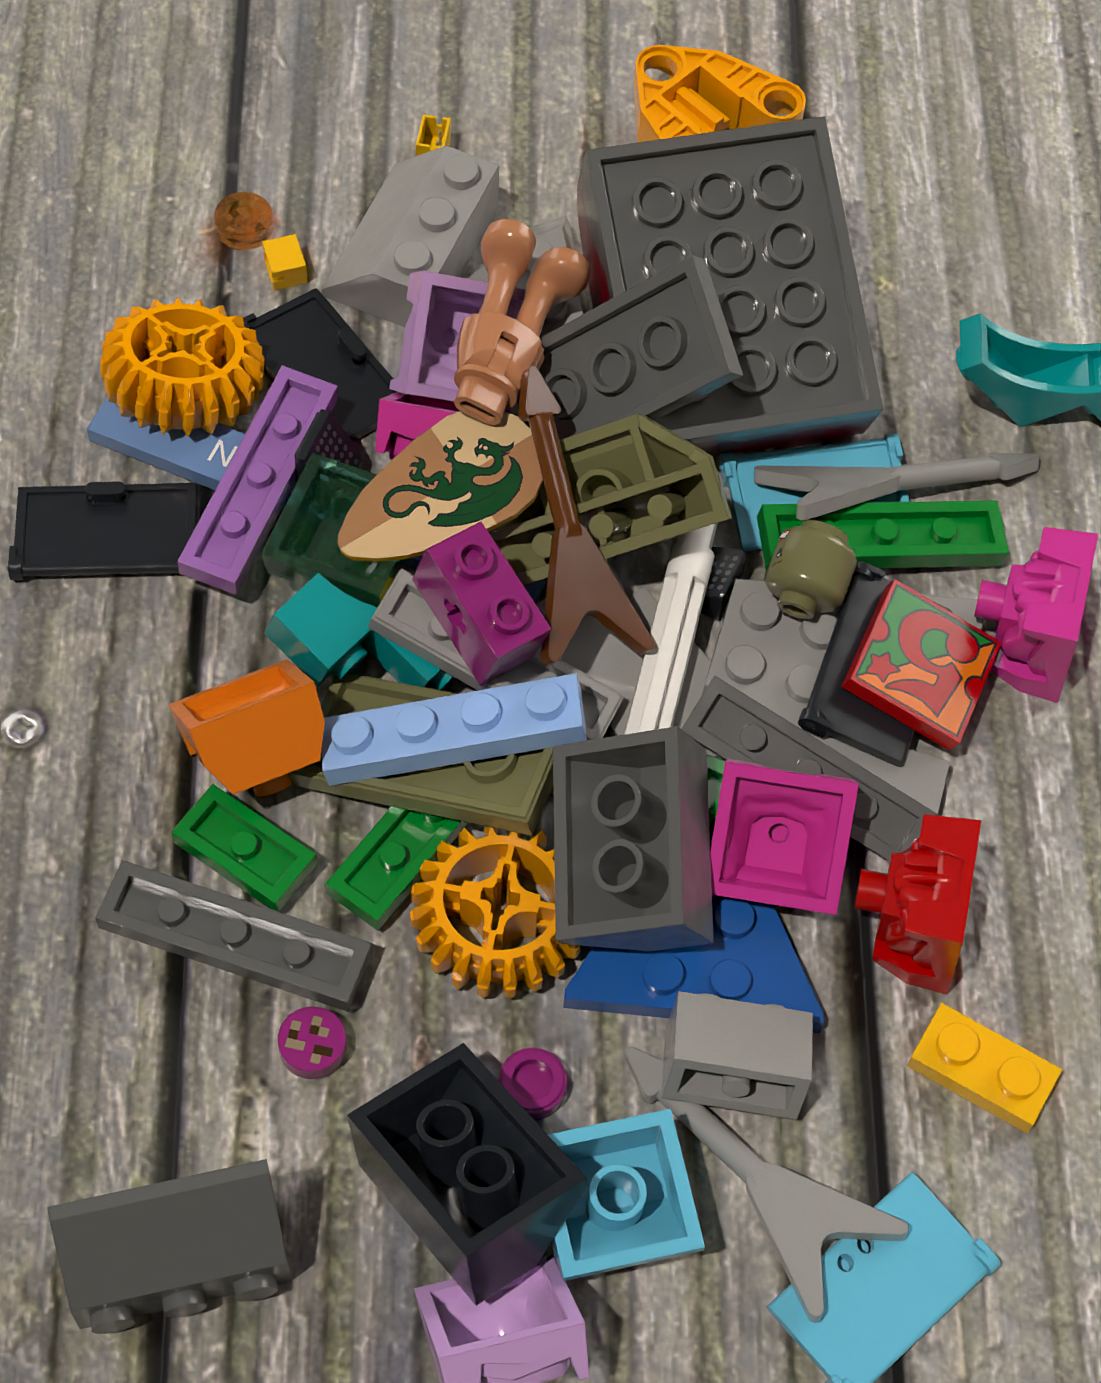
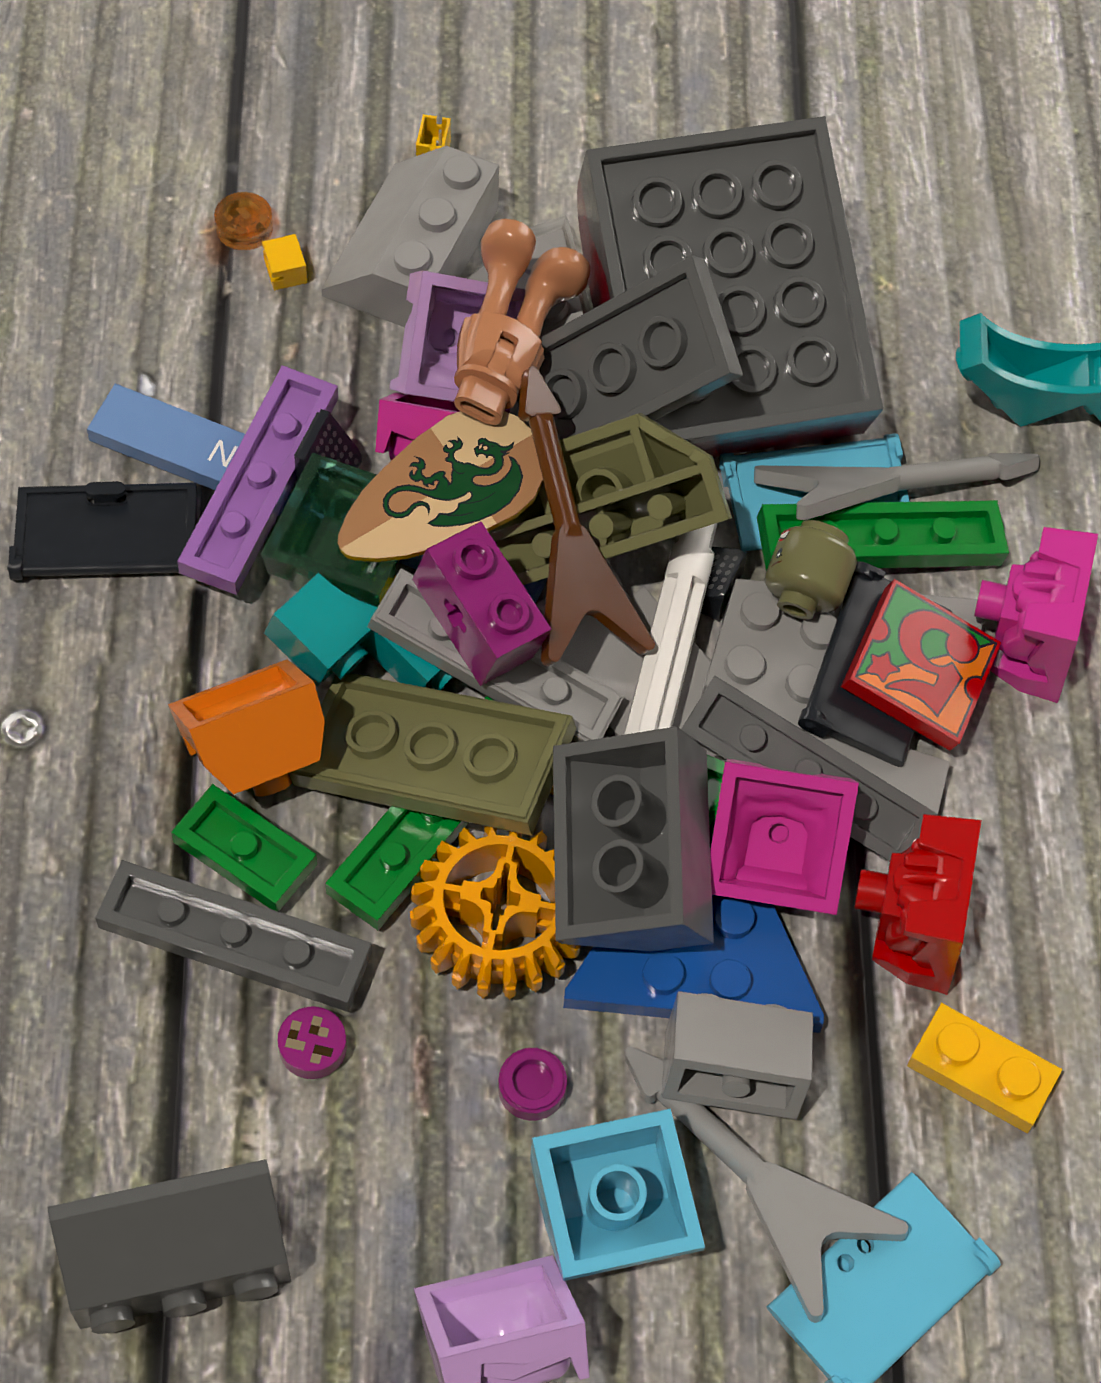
light orange gear [100,297,265,437] -> none
black door [243,288,398,441] -> none
light blue plate [322,673,587,786] -> none
black slope [347,1043,588,1306] -> none
light orange connector [633,45,806,142] -> none

